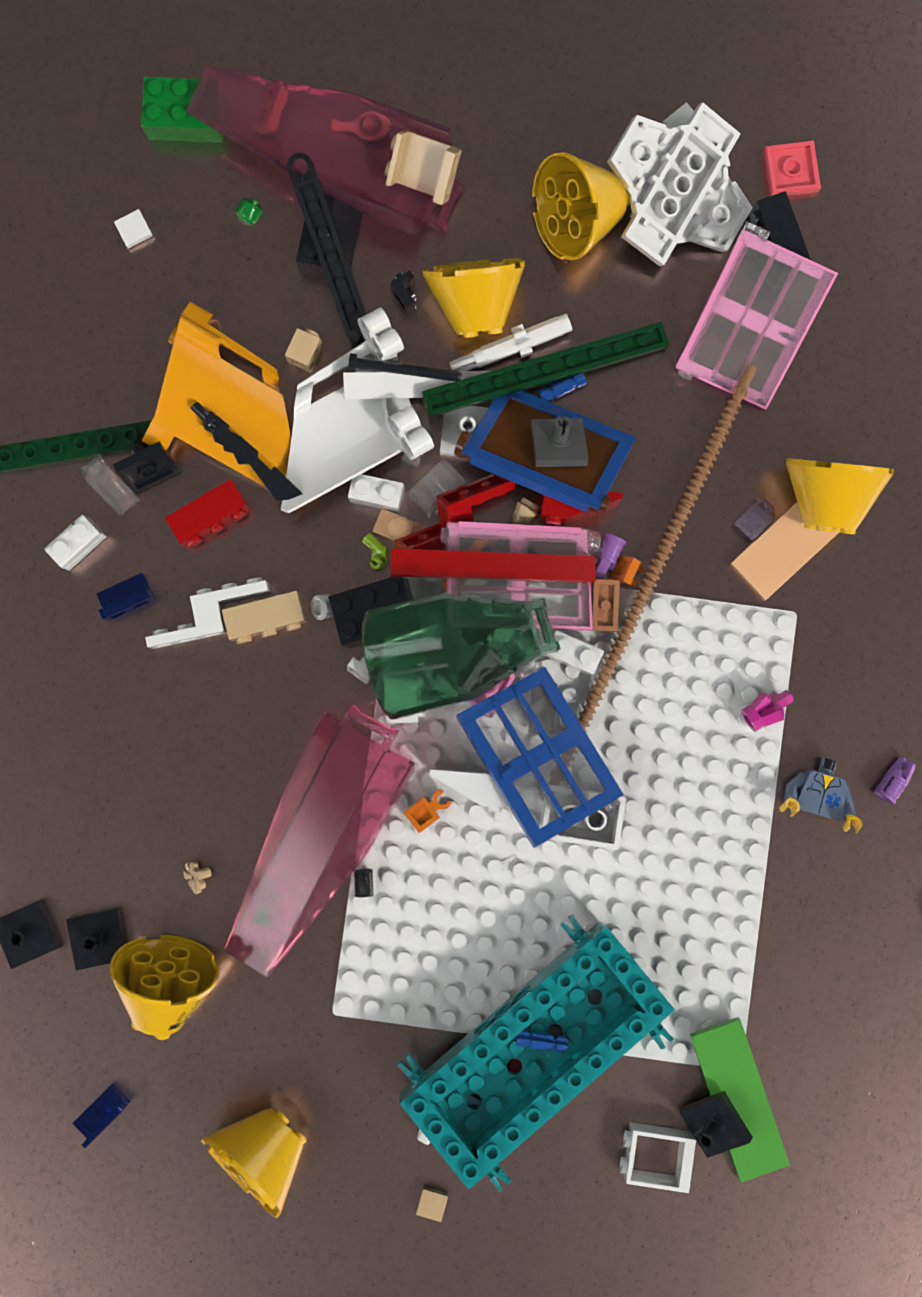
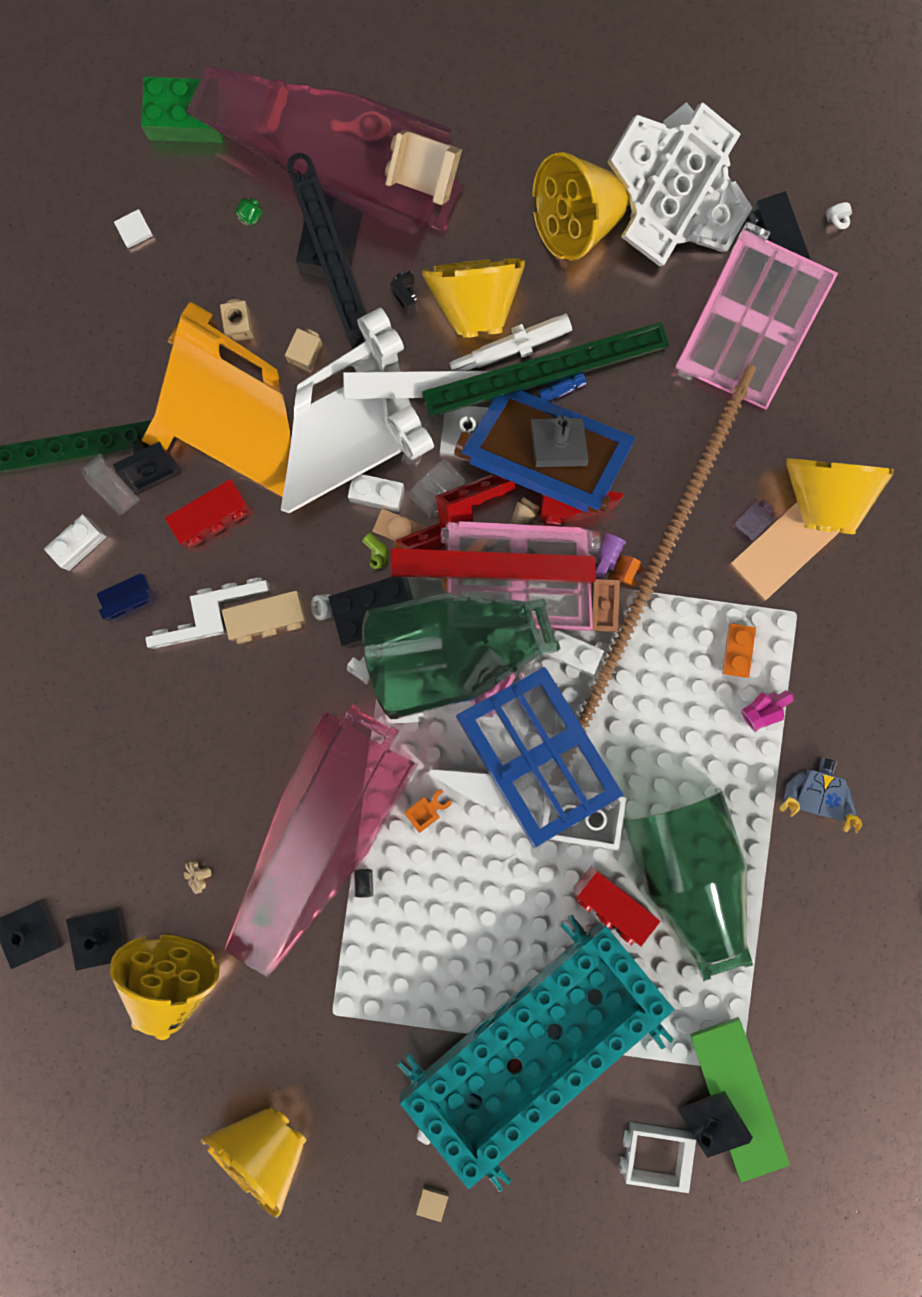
clear blue panel [72,1083,131,1148] -> none
black sword [191,402,303,501] -> none
black bar [348,353,462,382] -> none
blue axle [515,1030,568,1053] -> none
coral tile [763,140,821,196] -> none
medium lavender hinge [874,757,916,805] -> none
none -> tan brick [220,299,254,341]
none -> red brick [572,865,661,947]
none -> clear green windscreen [623,788,753,982]
none -> orange plate [722,624,756,678]
none -> white tile [825,202,852,229]

